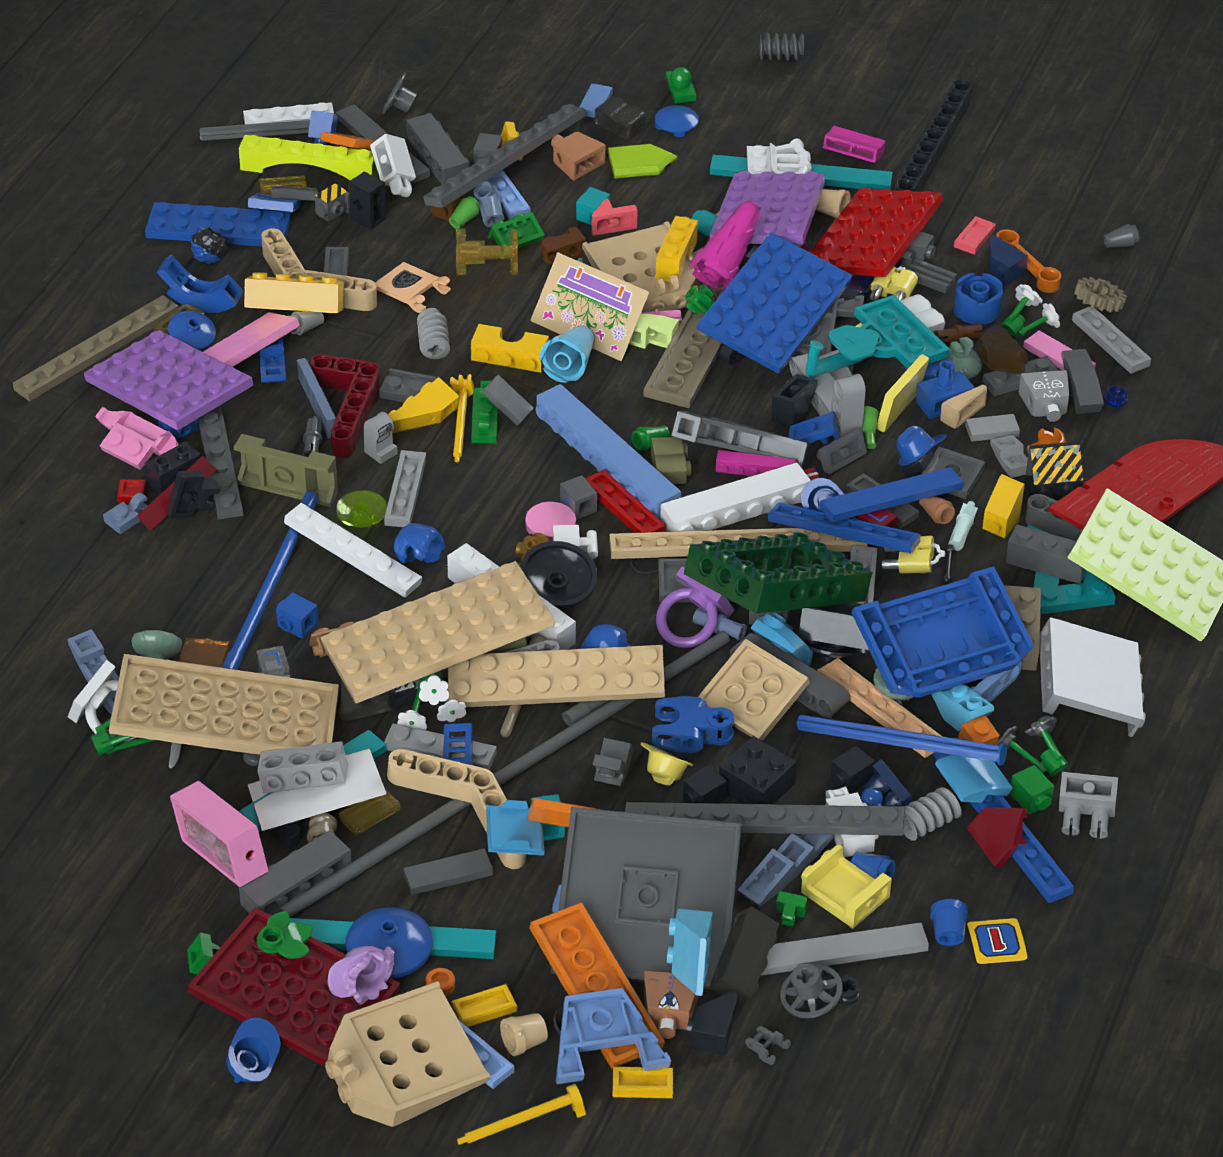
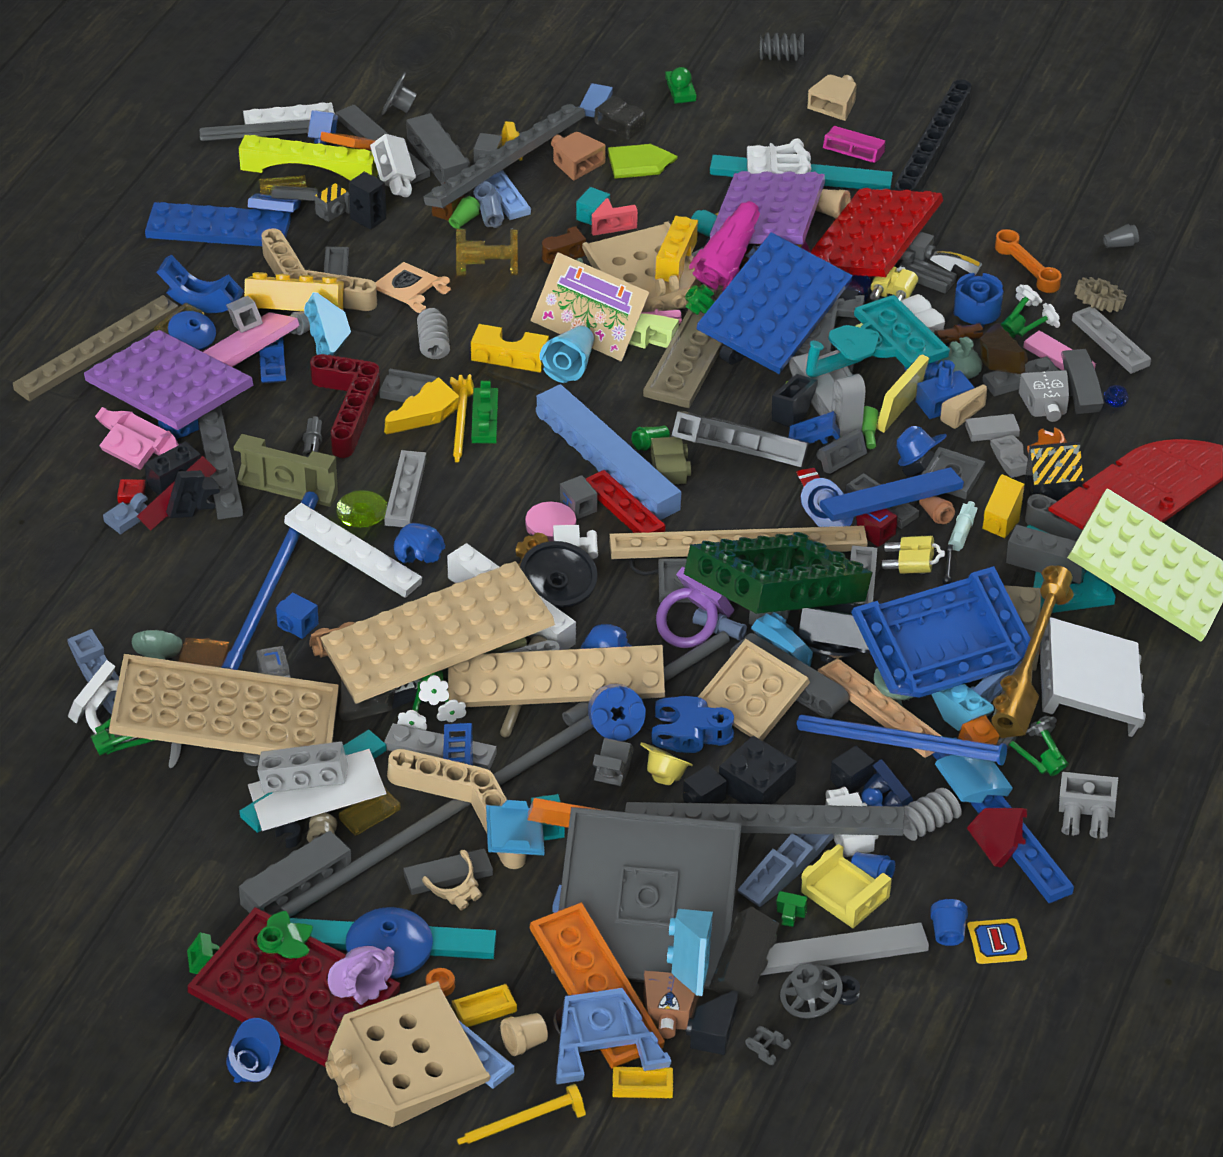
bright pink brick [170,781,269,887] -> none
black piece [191,227,227,264] -> none
sand blue tile [297,358,336,439] -> none
light grey leg [364,412,398,464] -> none
dark grey tile [482,375,534,426] -> none
green bracket [488,212,545,254] -> none
blue dish [655,106,699,137] -> none
white brick [660,463,811,532] -> none
dark pink piece [716,450,796,476] -> none
blue tile [768,502,921,553] -> none
coral tile [954,217,996,255] -> none
dark blue slope [988,234,1028,286] -> none
green brick [1010,765,1054,815] -> none
none -> light grey brick [226,295,263,333]
none -> medium azure slope [304,293,351,356]
none -> tan helmet [422,850,482,911]
none -> blue brick [588,684,646,741]
none -> tan torso [807,75,857,121]
none -> slope [930,251,982,275]
none -> pearl gold bar [992,565,1074,738]

